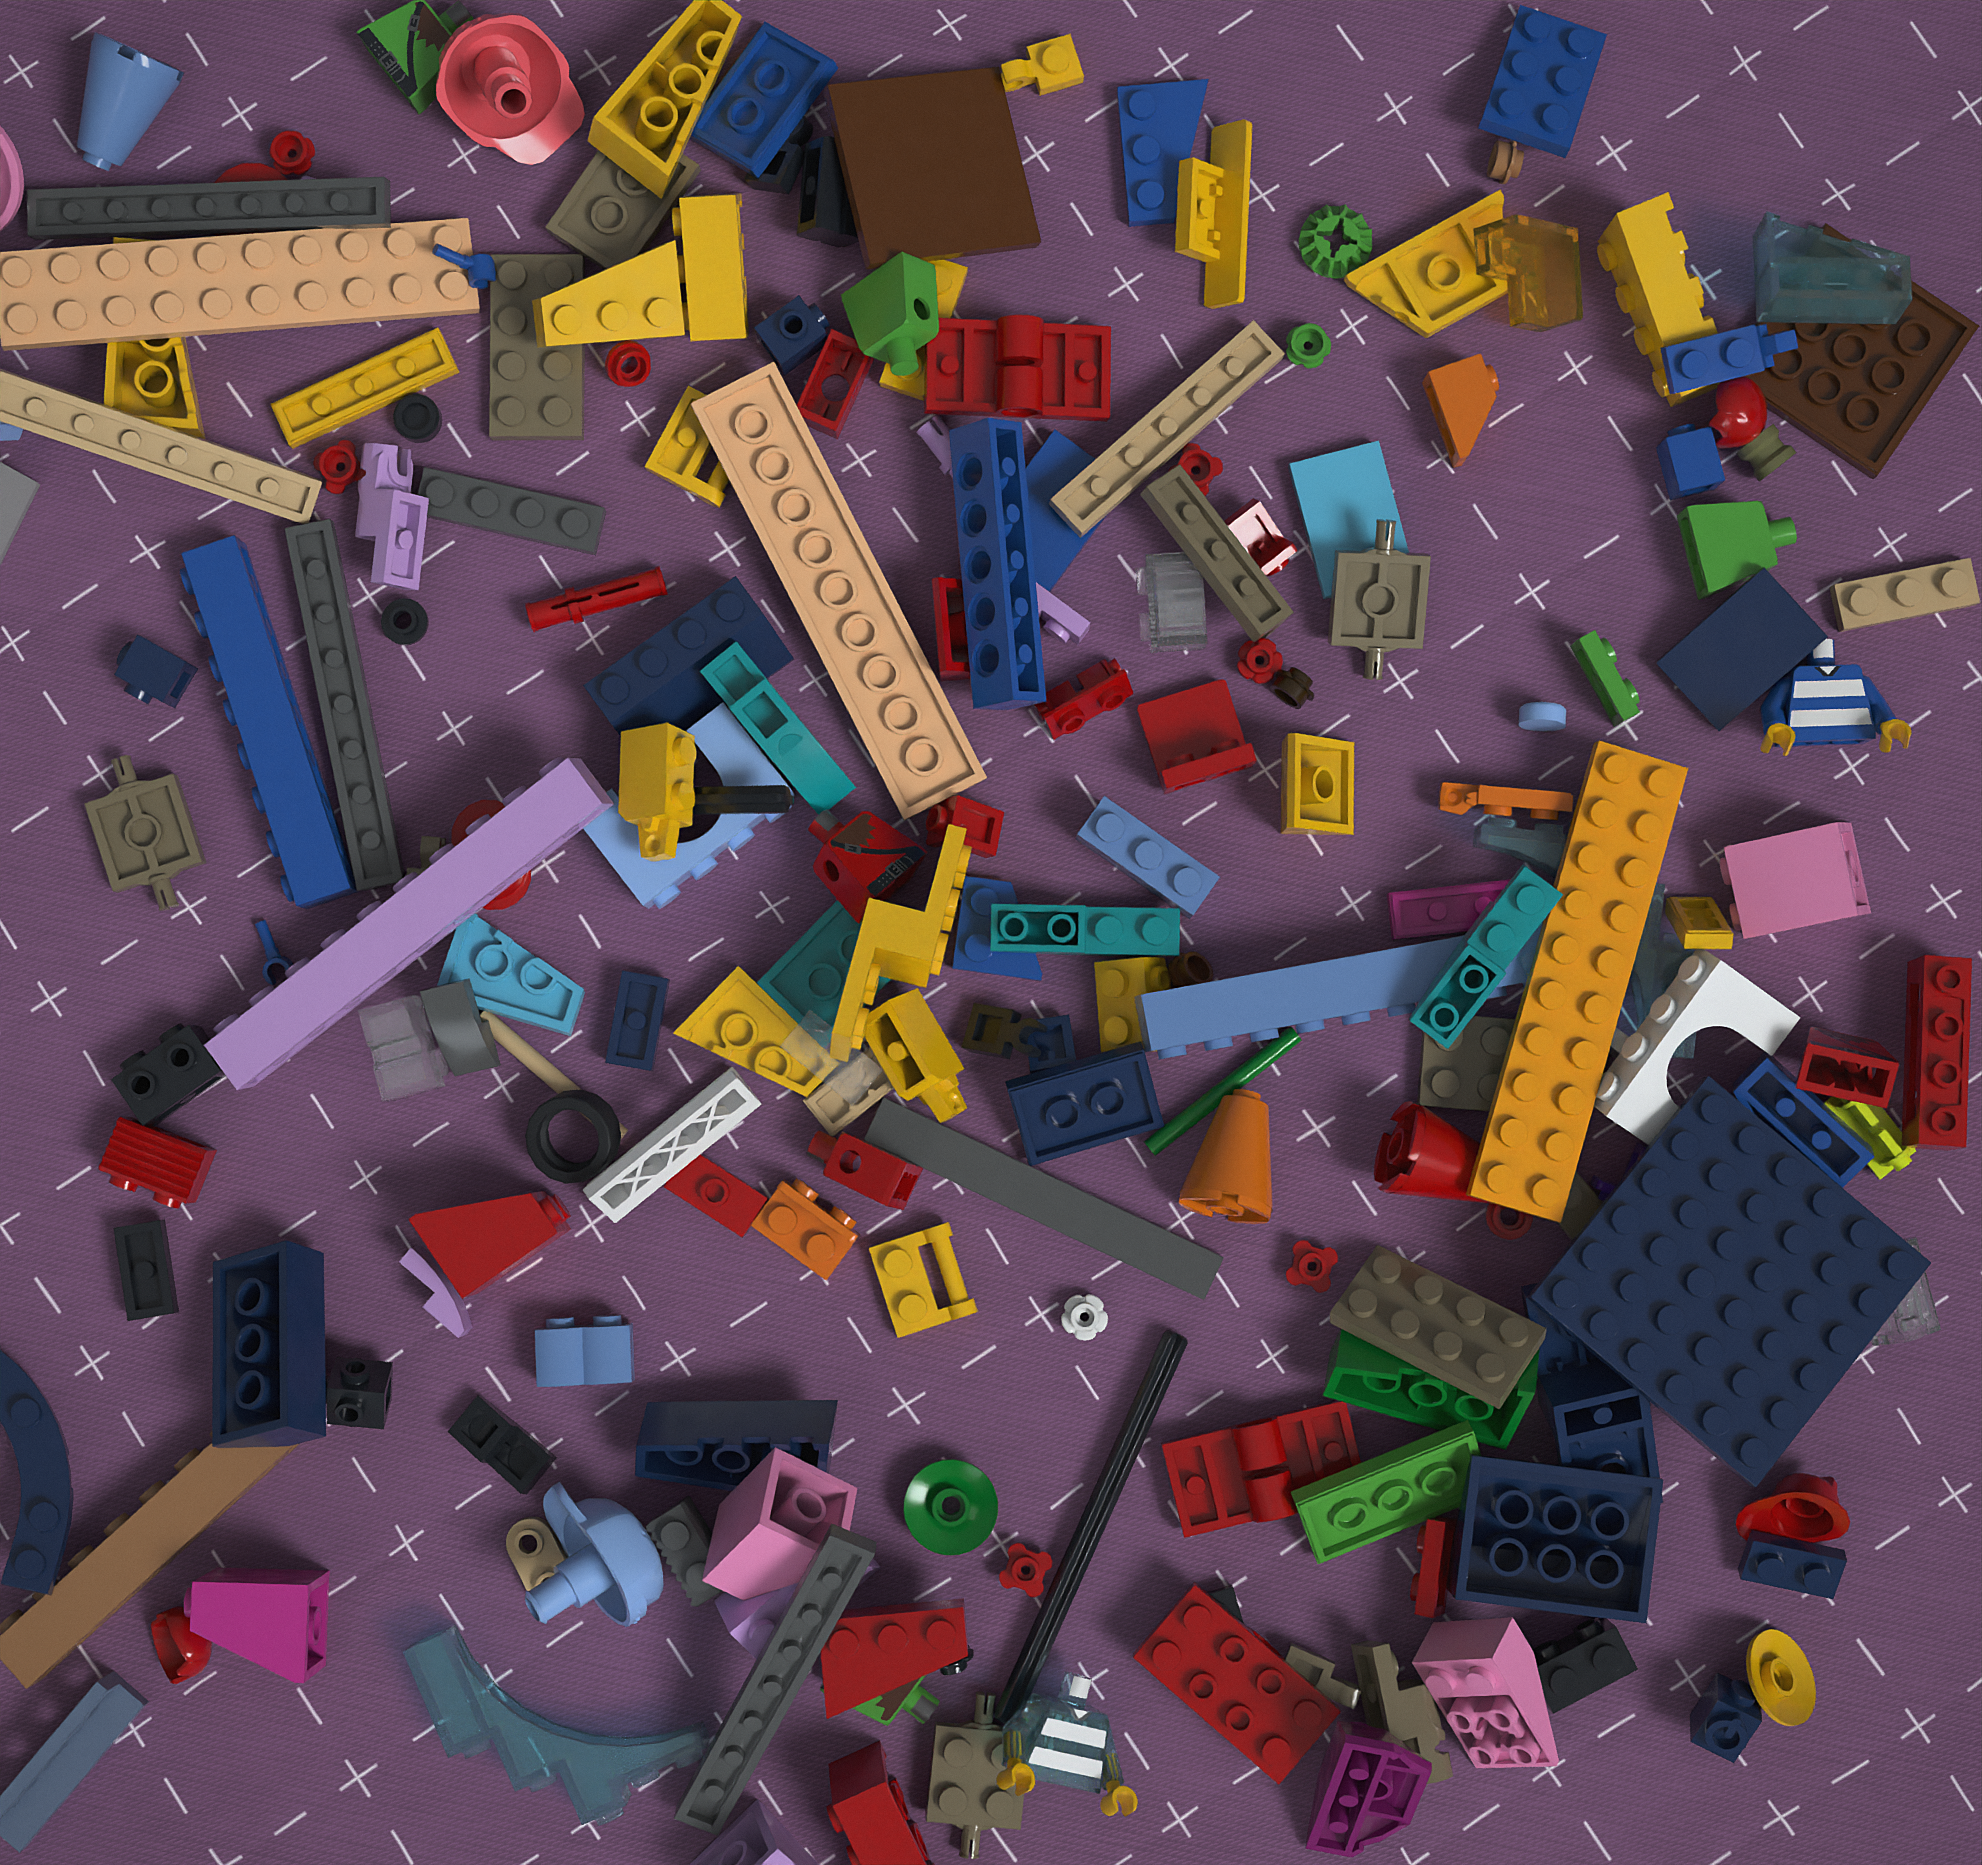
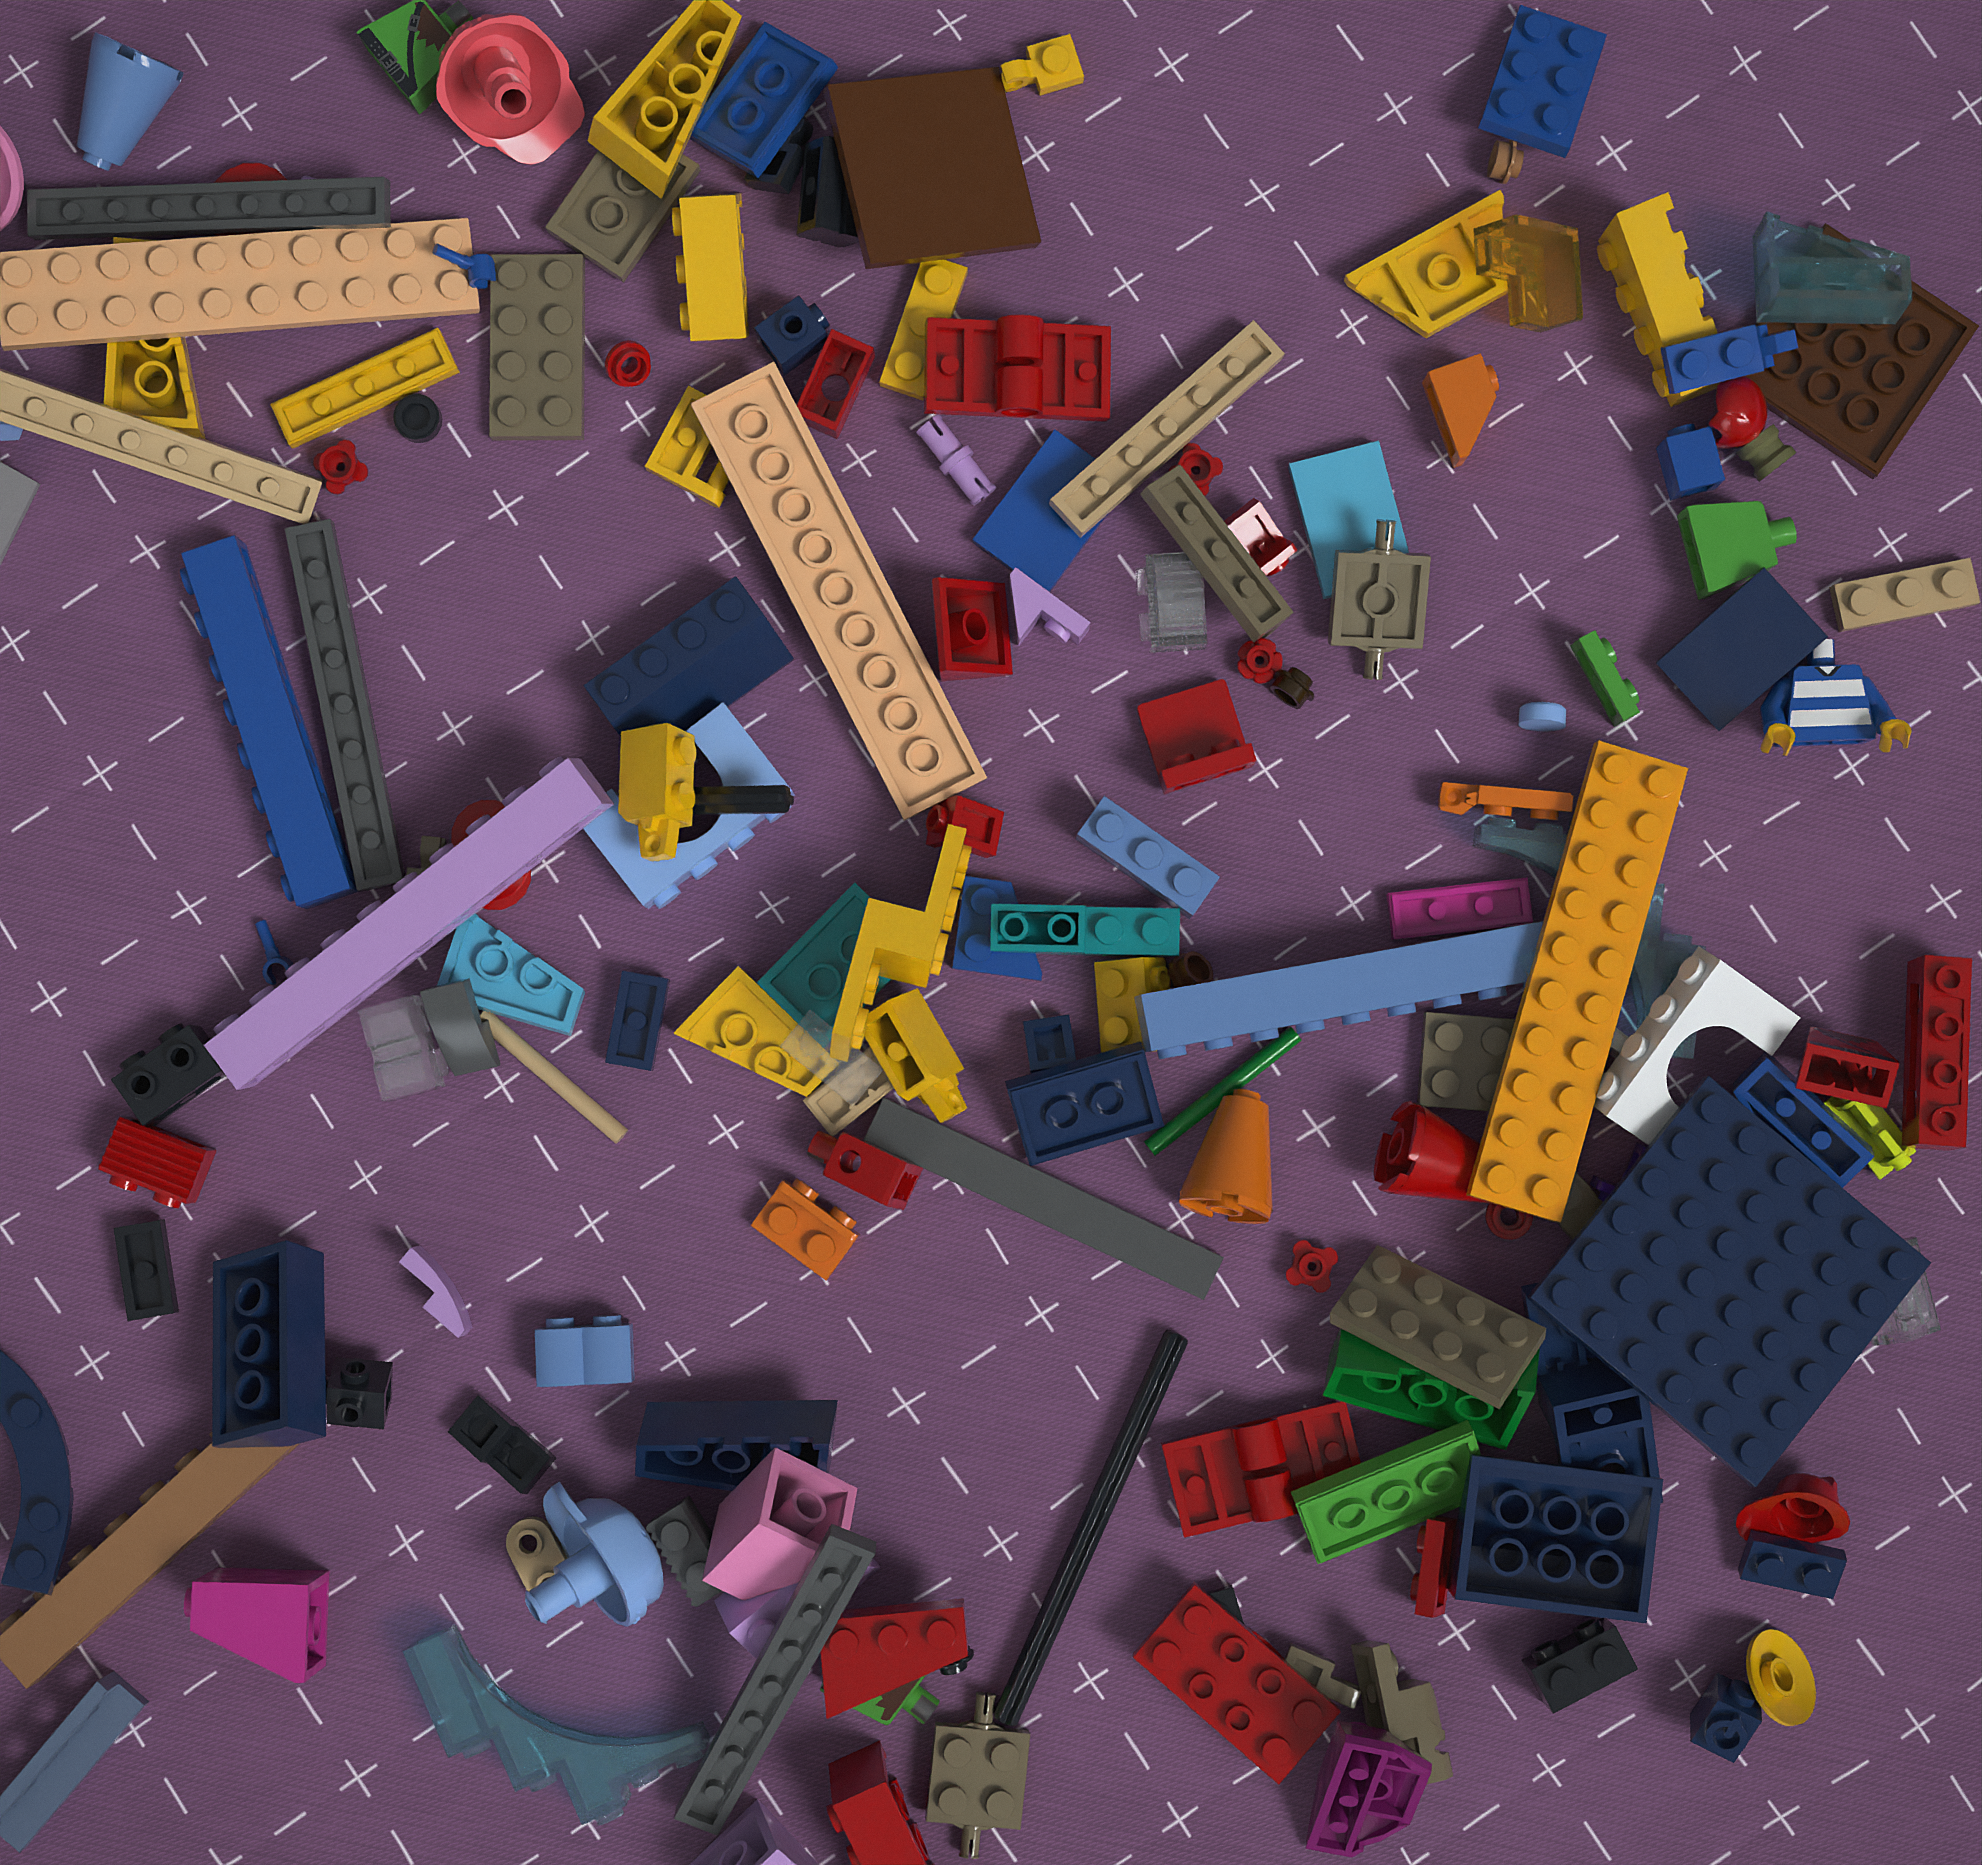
dark tan plate [84,755,206,911] -> none
dark blue brick [114,634,198,708] -> none
red hair [150,1606,212,1684] -> none
red plate [269,131,315,176] -> none
lavender plate [355,443,429,590] -> none
black plate [381,598,429,645] -> none
red slope [408,1191,571,1299] -> none
dark grey plate [418,467,606,556] -> none
red pin [525,566,668,632] -> none
black tyre [525,1089,621,1184] -> none
yellow wedge [532,240,685,348] -> none
white fence [583,1067,761,1223] -> none
red plate [664,1154,769,1238] -> none
teal slope [700,641,856,815] -> none
red torso [808,809,927,924] -> none
bright green torso [841,252,939,376] -> none
yellow plate [869,1222,978,1338] -> none
green dish [904,1459,998,1555] -> none
blue brick [949,418,1047,710] -> none
black plate [961,1003,1048,1059] -> none
torso [996,1671,1138,1817] -> none
red plate [999,1542,1052,1597] -> none
red hinge [1034,658,1133,740] -> none
white plate [1061,1294,1108,1341] -> none
blue wing [1117,79,1209,227] -> none
yellow bracket [1175,119,1252,309] -> none
yellow slope [1281,733,1354,835] -> none
bright green plate [1286,323,1331,369] -> none
bright green gear [1299,204,1372,279] -> none
teal slope [1409,864,1563,1049] -> none
bright pink slope [1412,1617,1559,1768] -> none
yellow plate [1665,897,1734,949] -> none
bright pink slope [1720,822,1871,939] -> none

